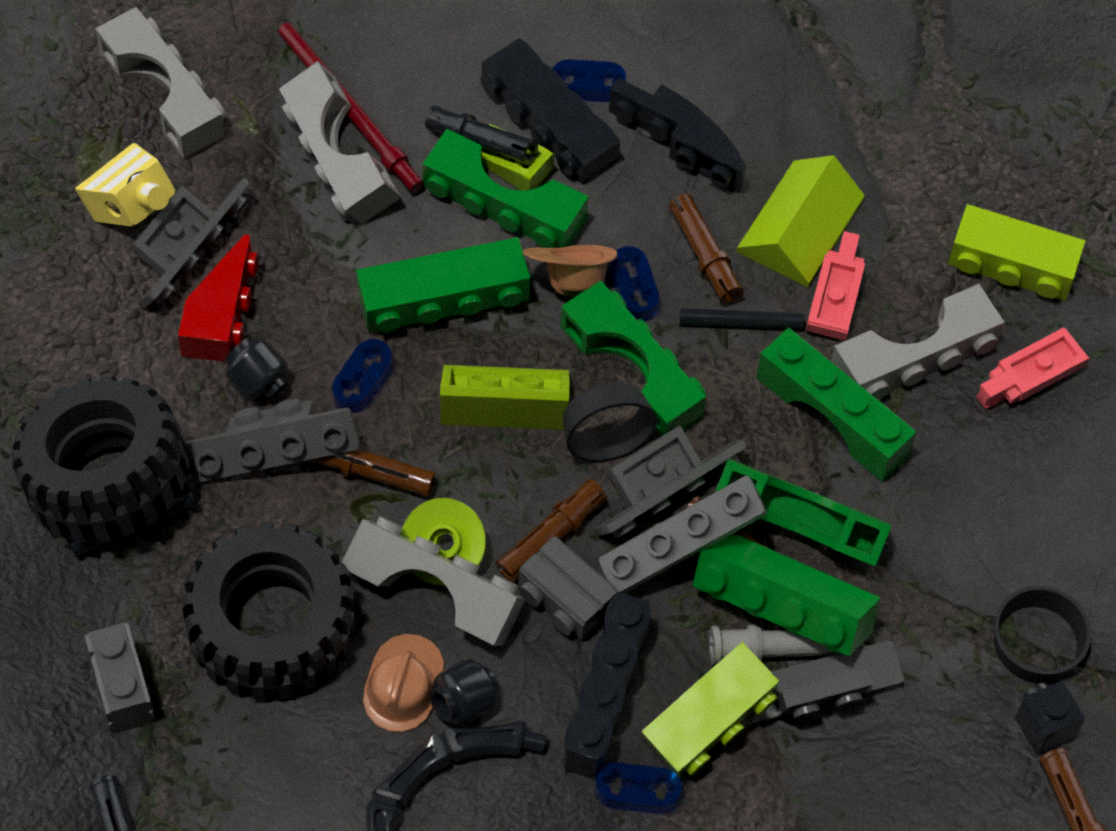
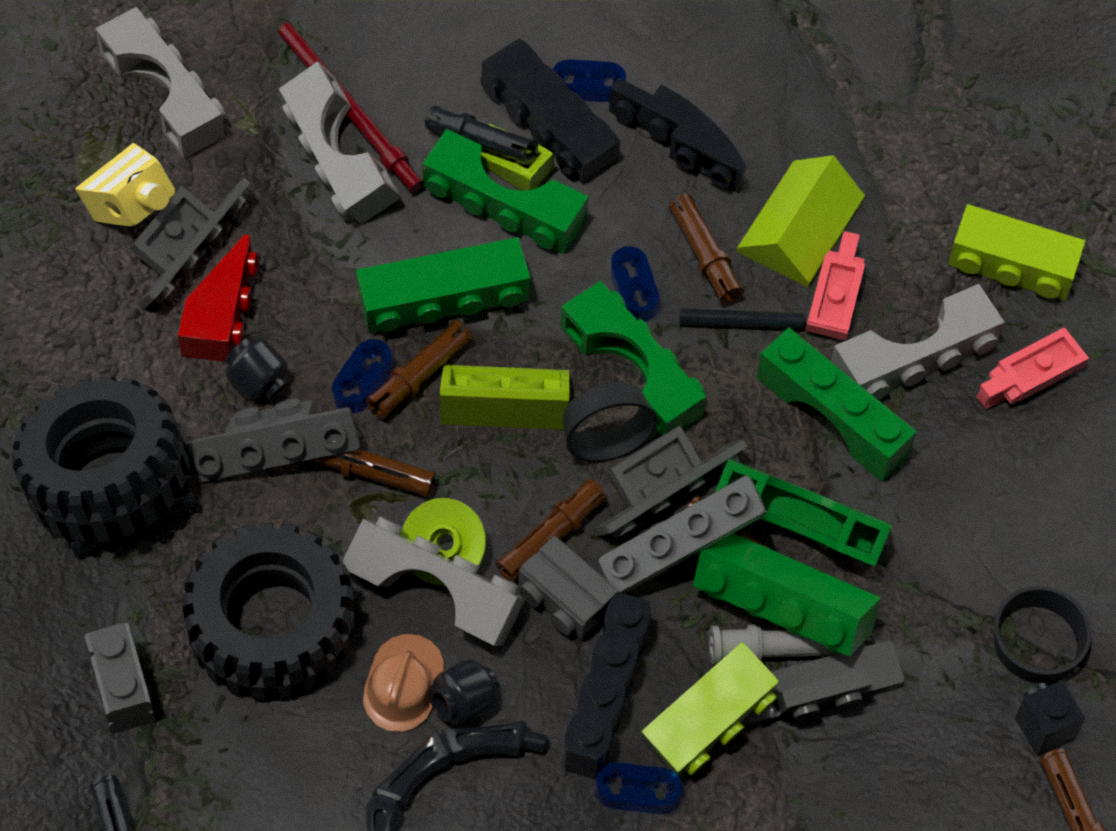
nougat piece [523,245,617,297] -> none
none -> reddish brown pin [366,321,472,419]

